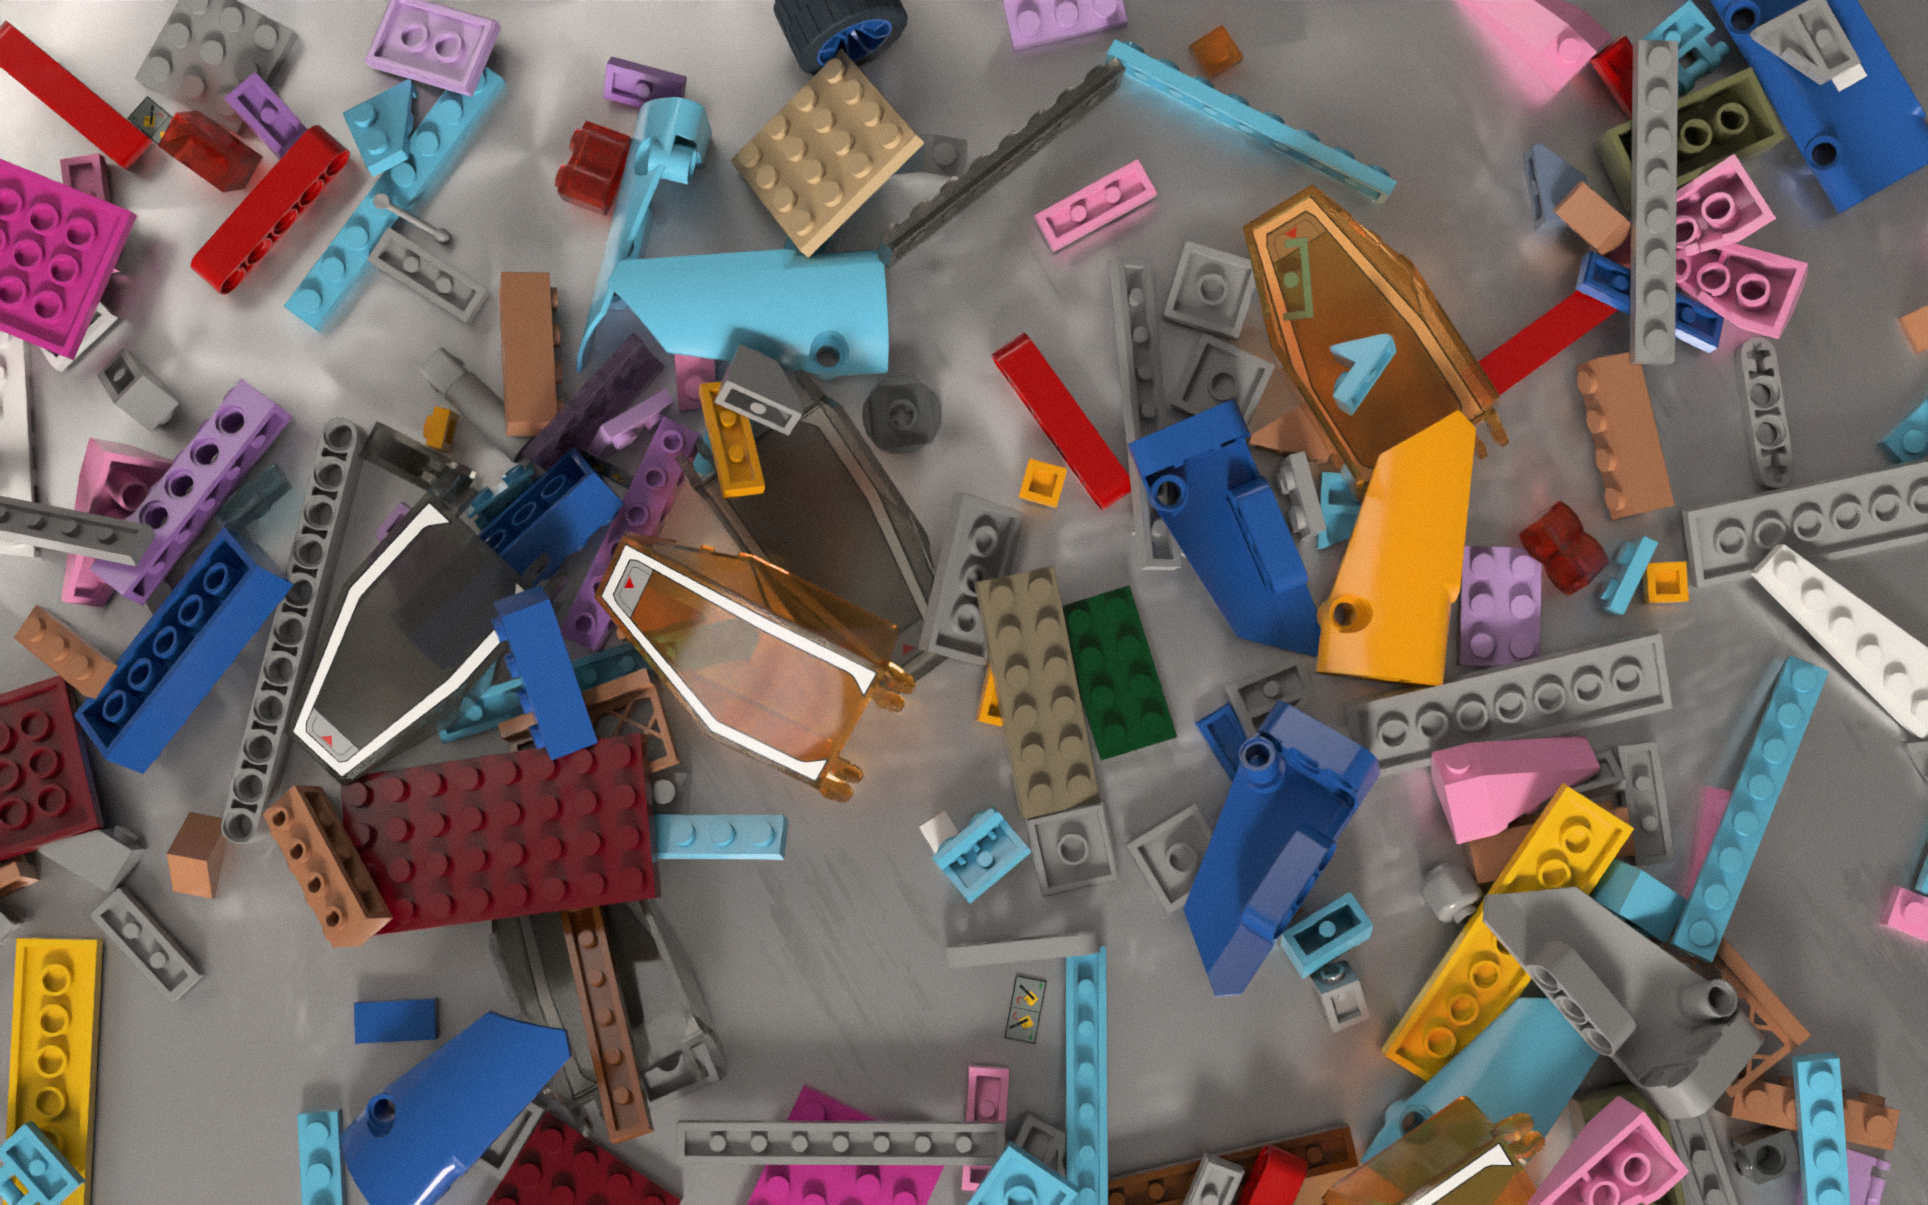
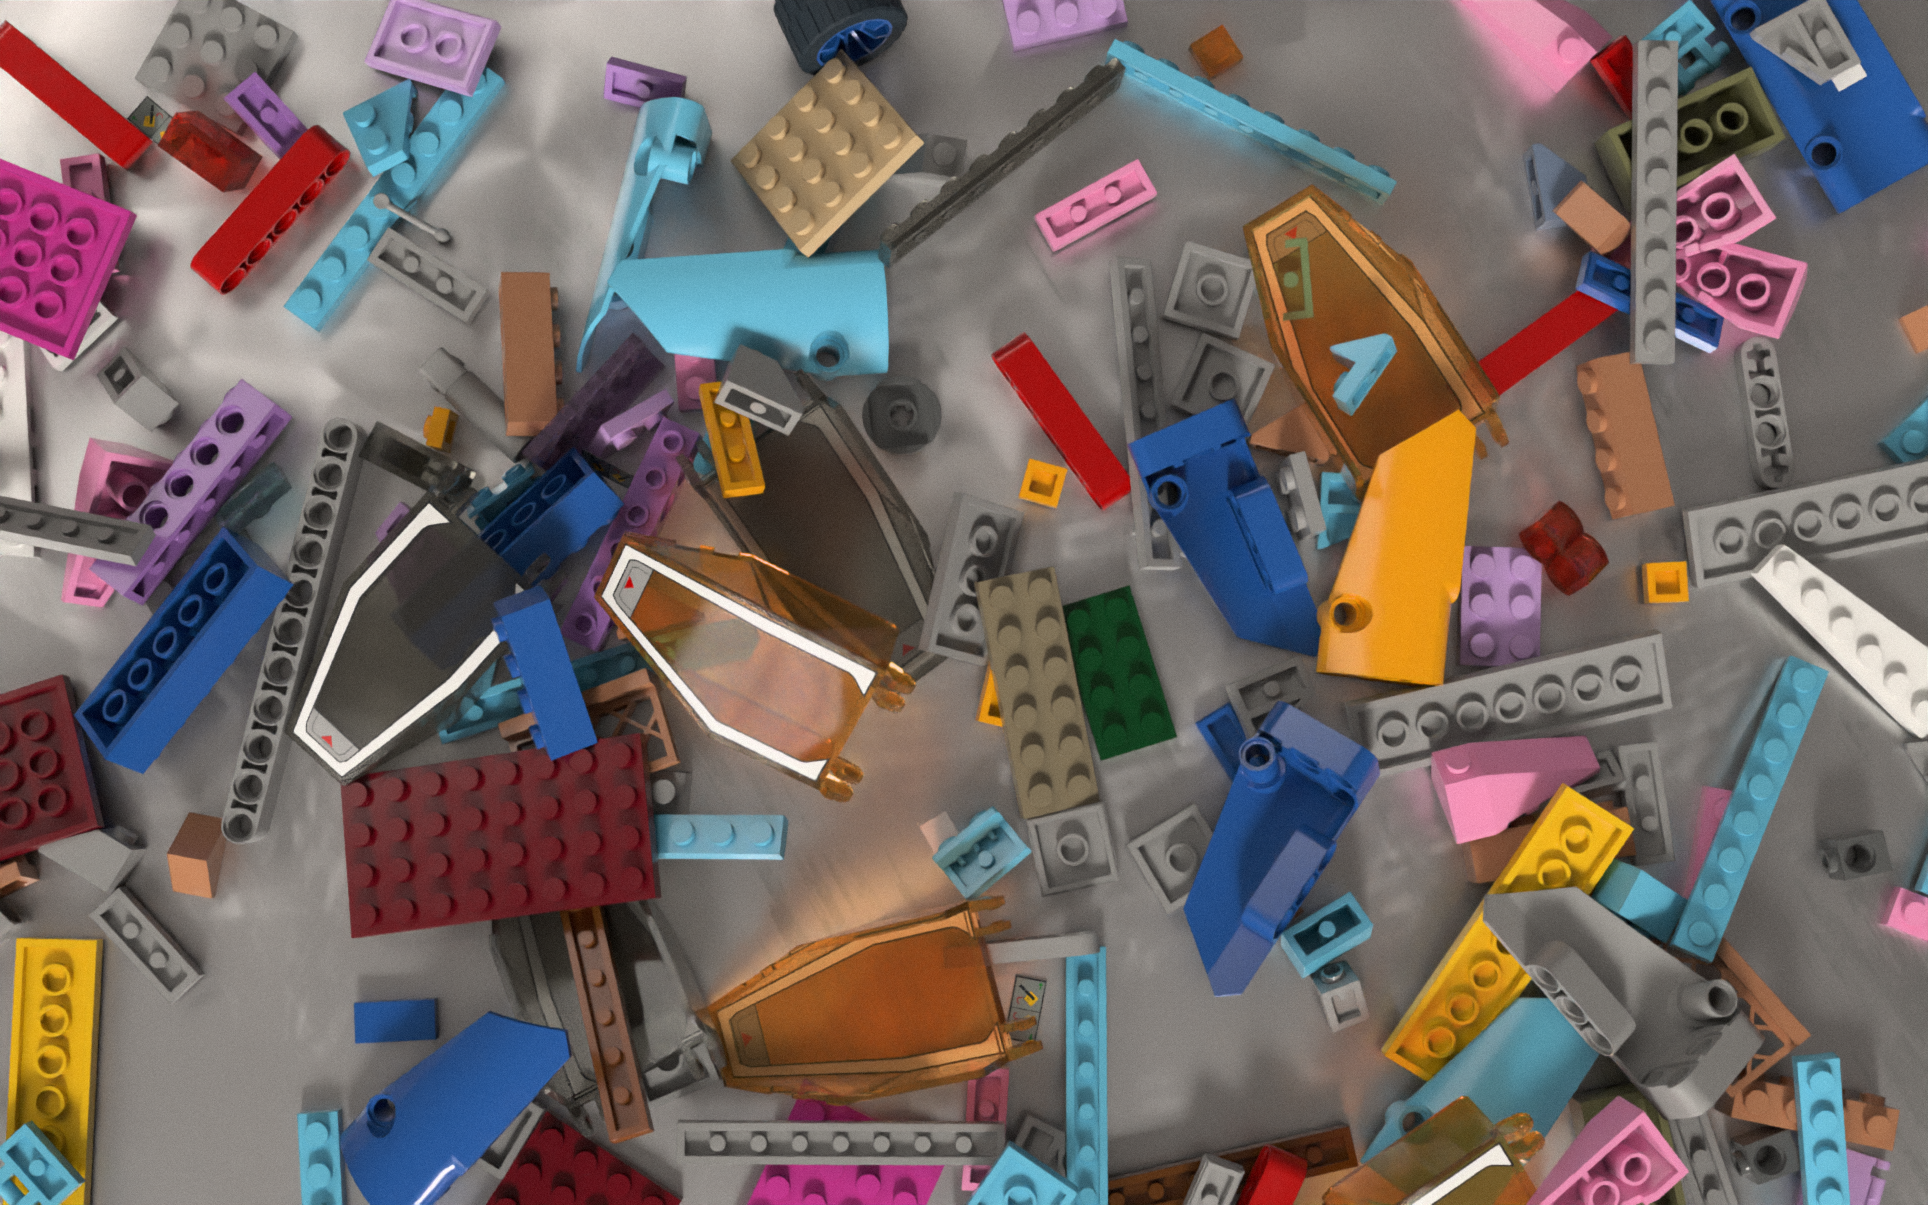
nougat plate [14,605,118,699] -> none
nougat brick [263,785,393,948] -> none
clear red brick [555,120,632,216] -> none
light grey head [1422,862,1484,925] -> none
medium azure plate [1598,536,1658,617] -> none
none -> clear orange windscreen [705,895,1043,1106]
none -> dark grey brick [1819,829,1893,881]

